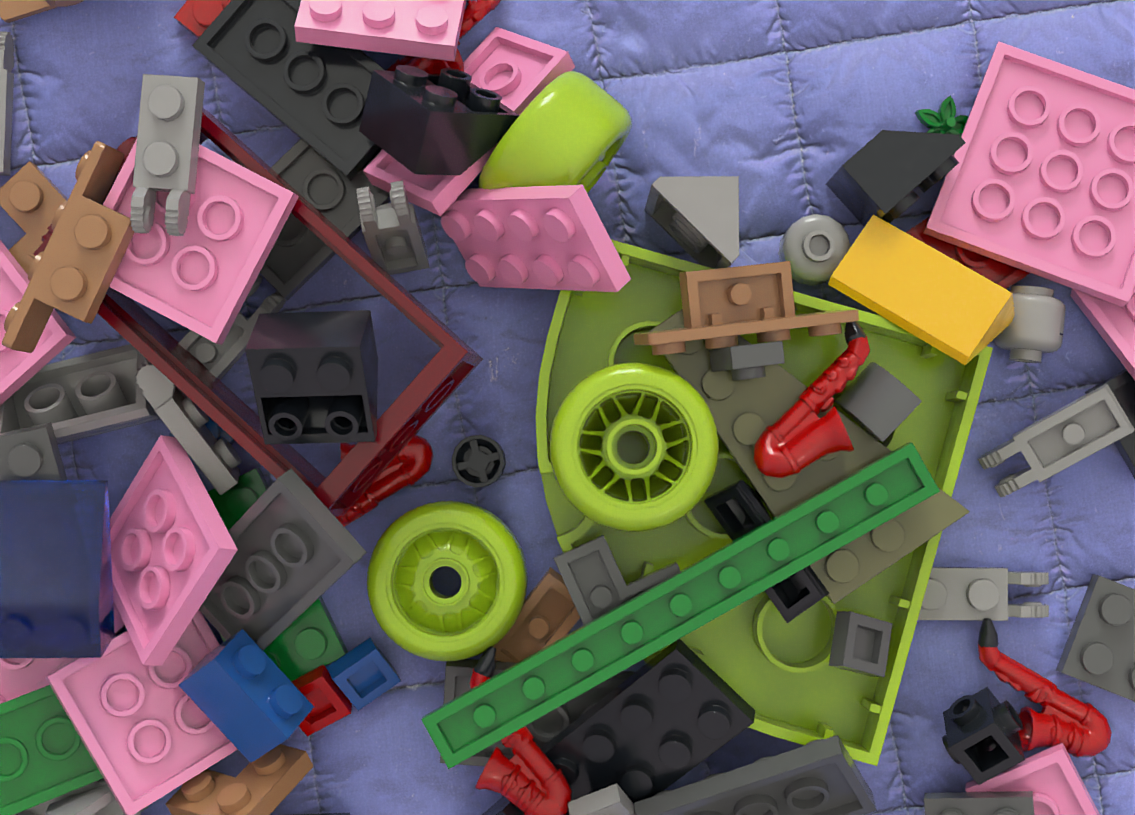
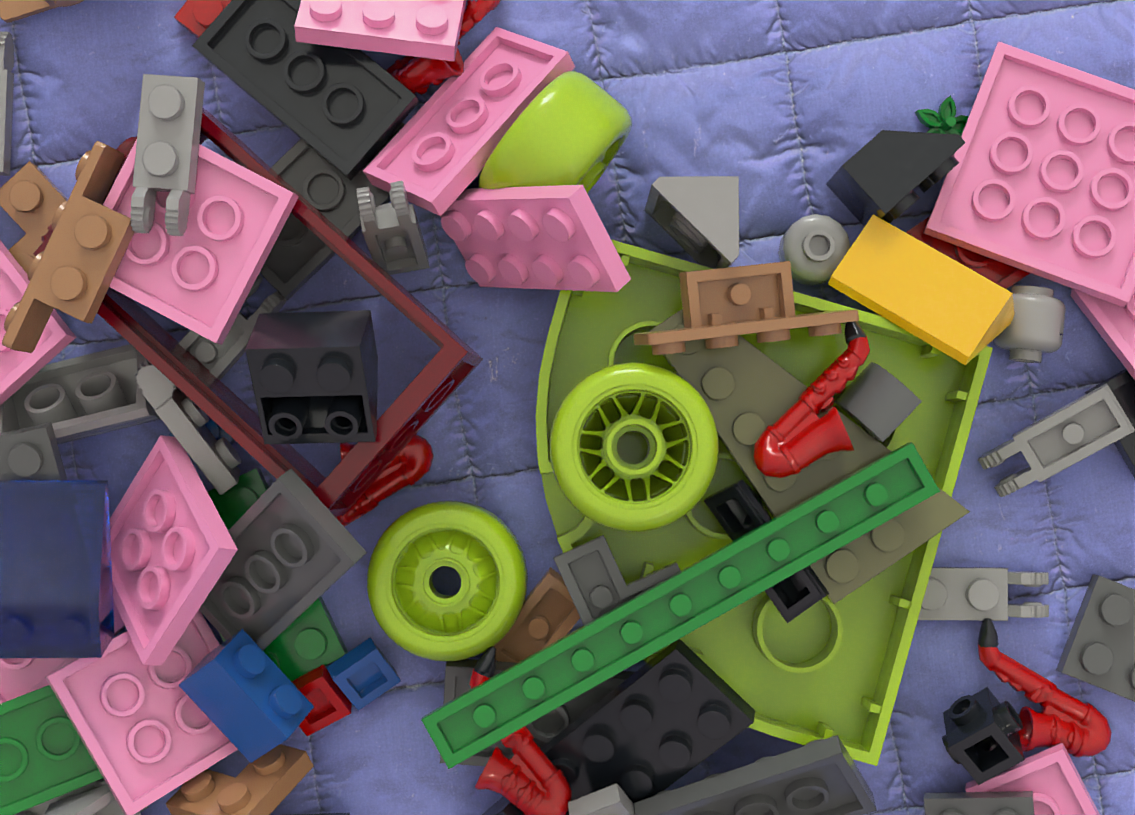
black slope [359,65,519,175] -> none
black wheel [452,435,506,487] -> none
dark grey plate [709,341,785,381] -> none
dark grey plate [829,611,893,677] -> none

